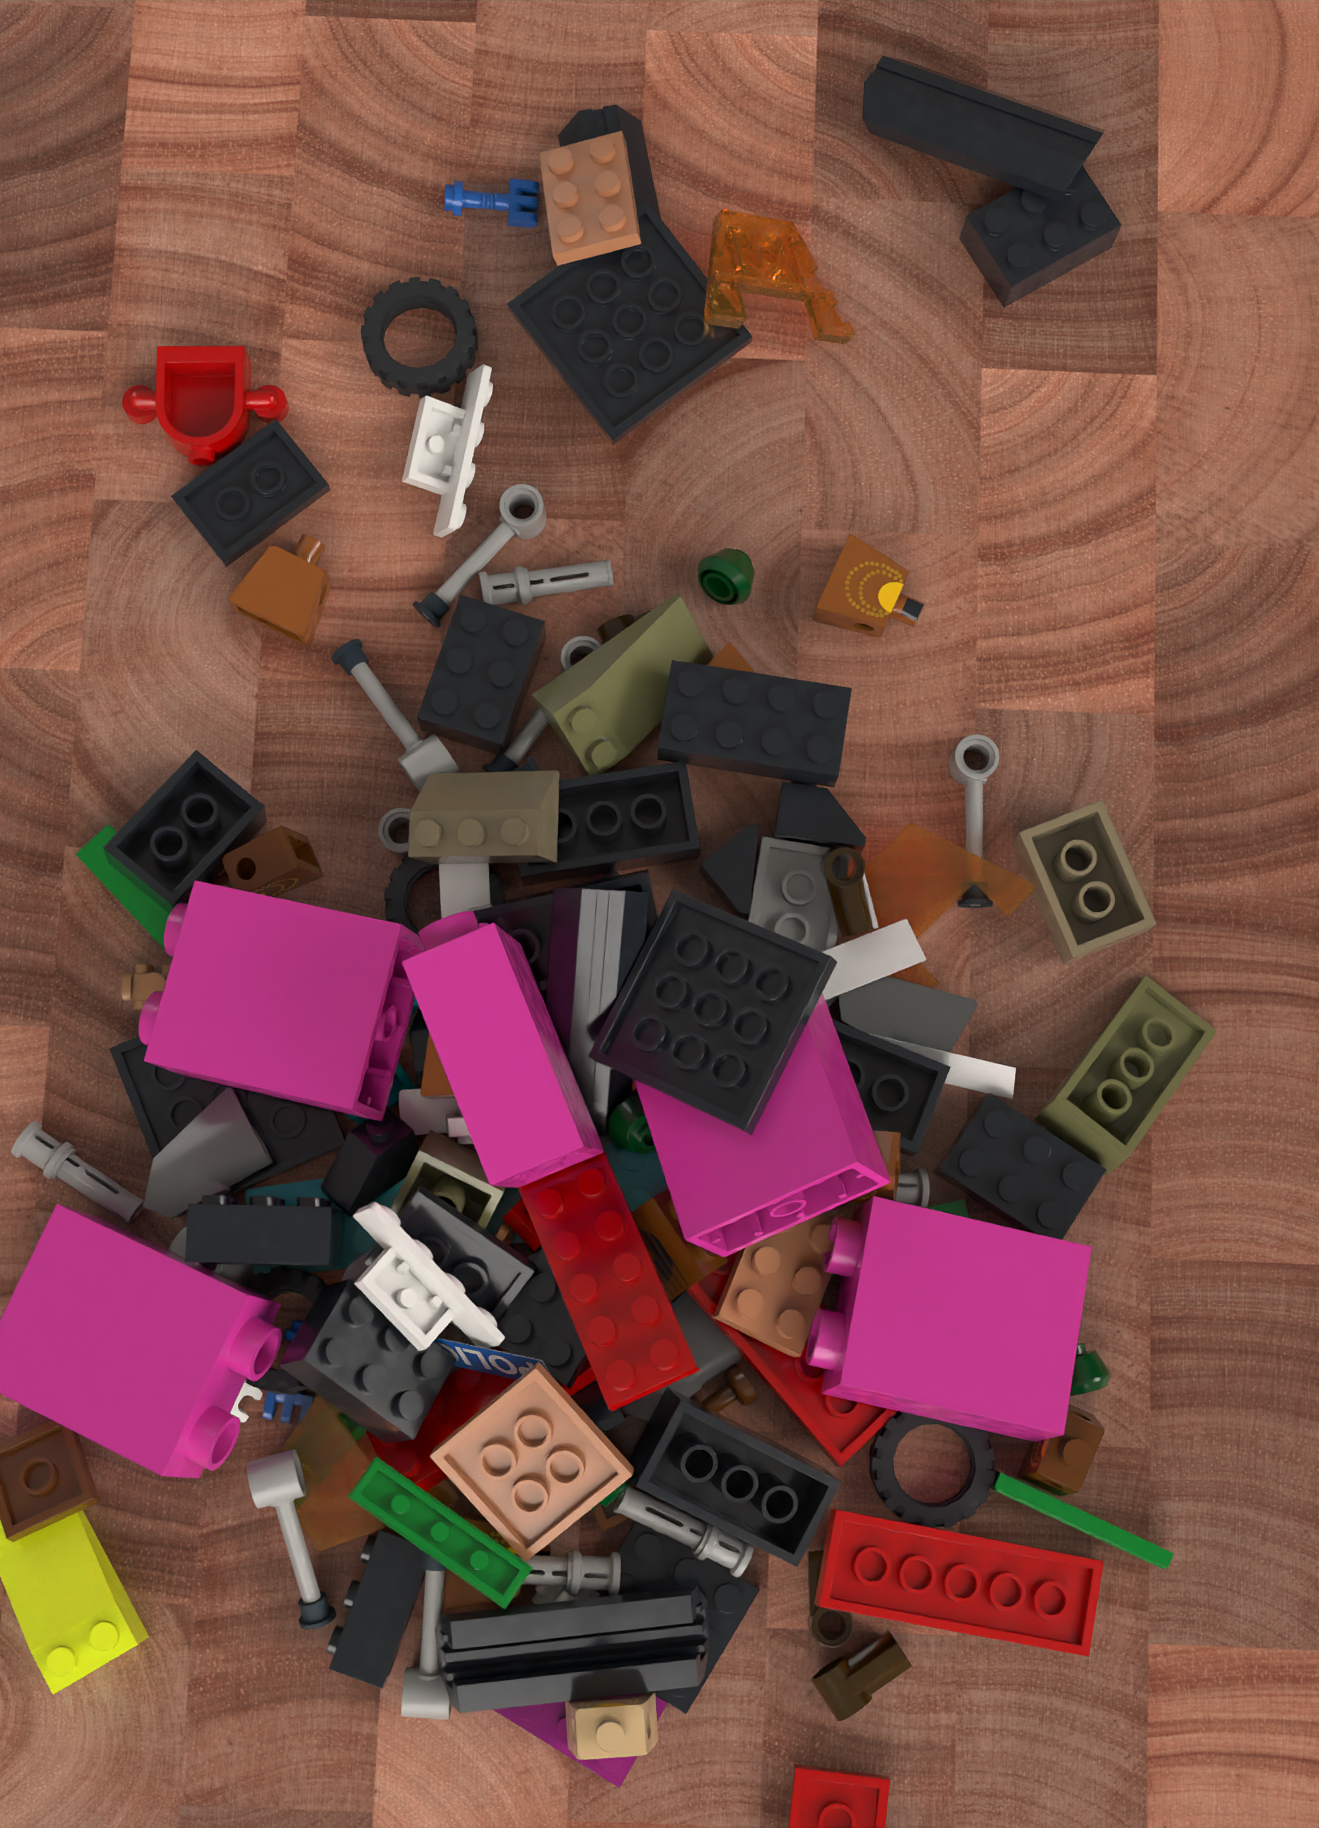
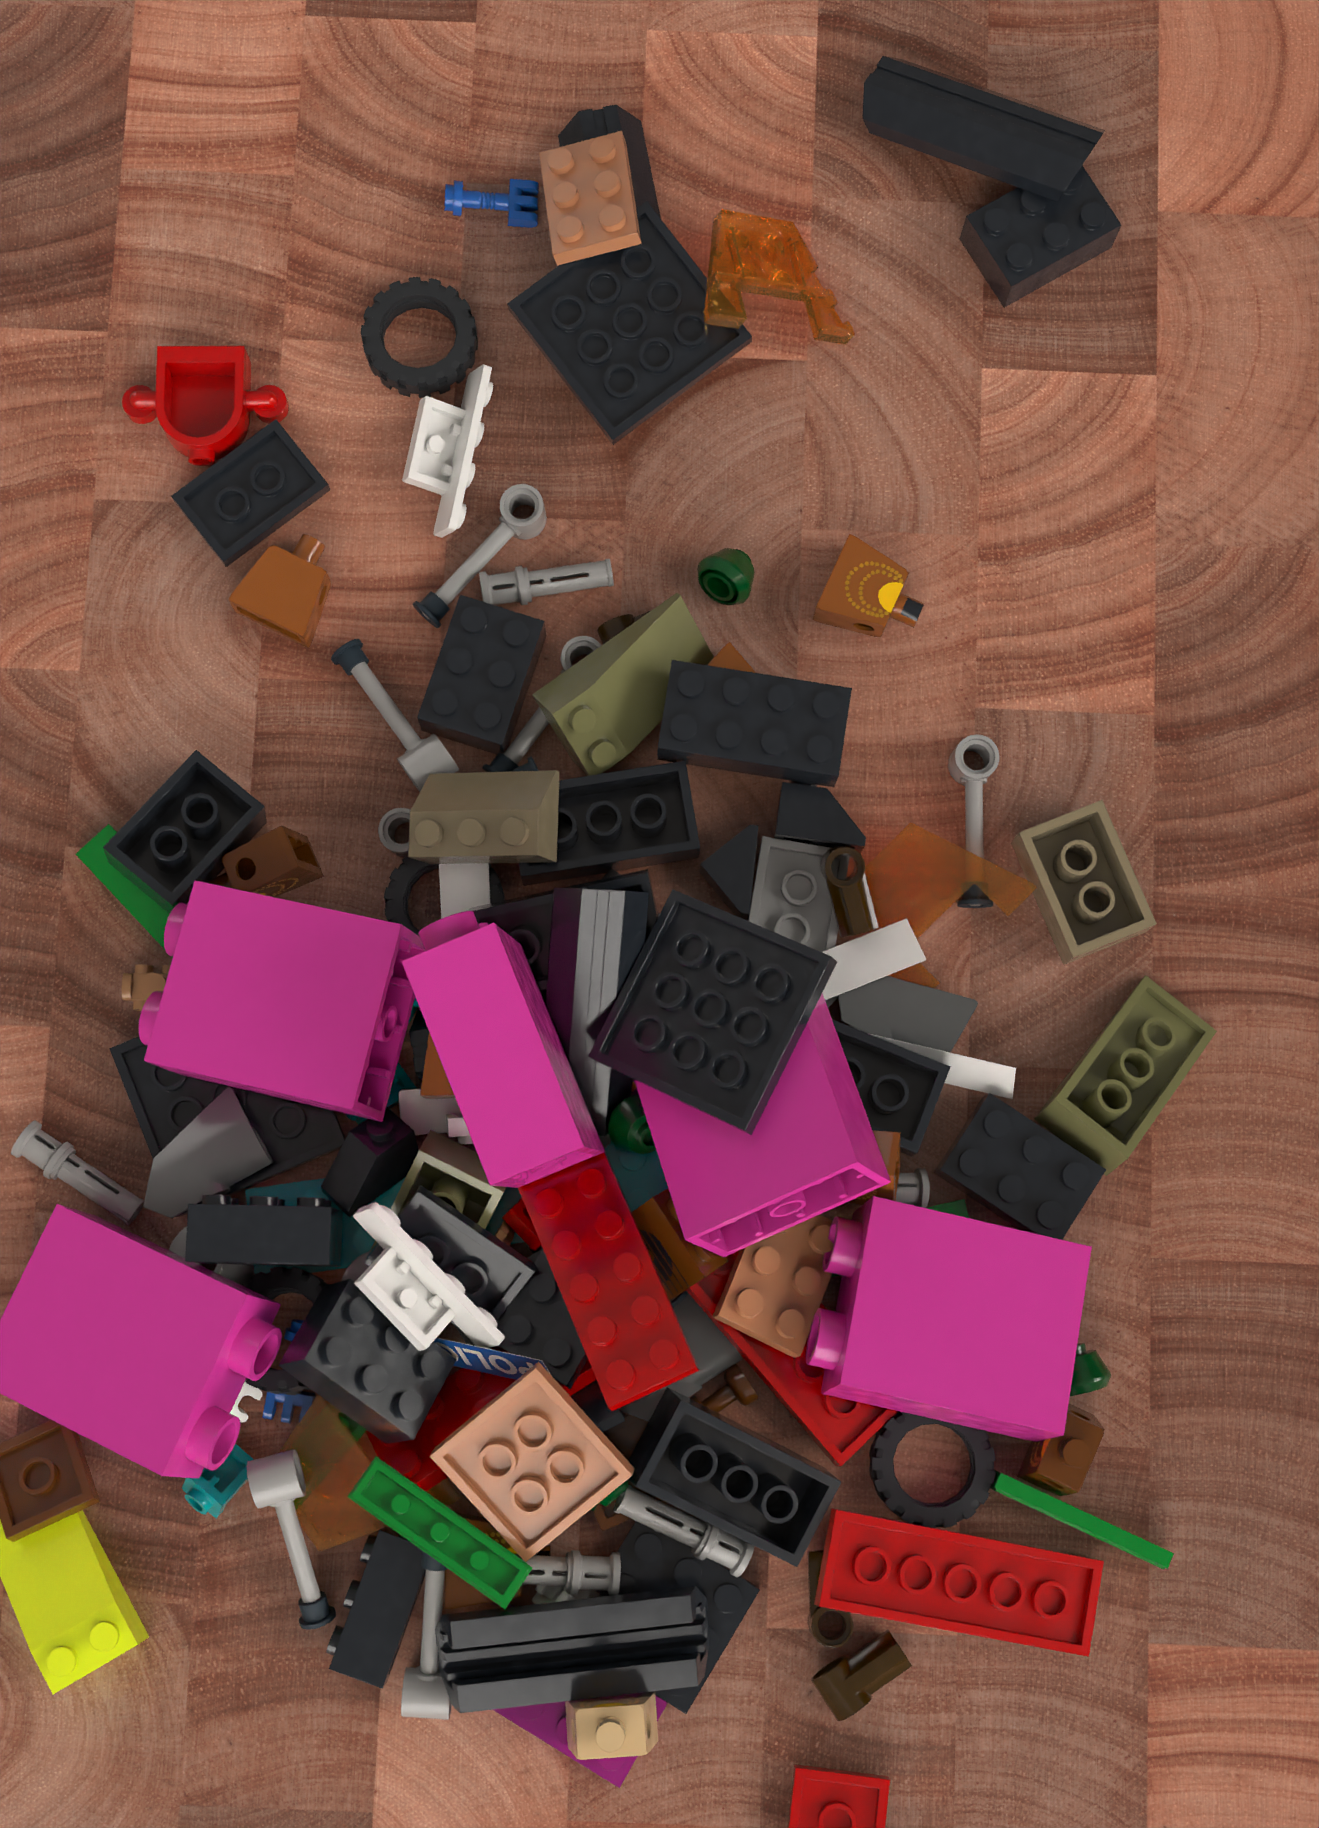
none -> teal bracket [182,1444,254,1518]

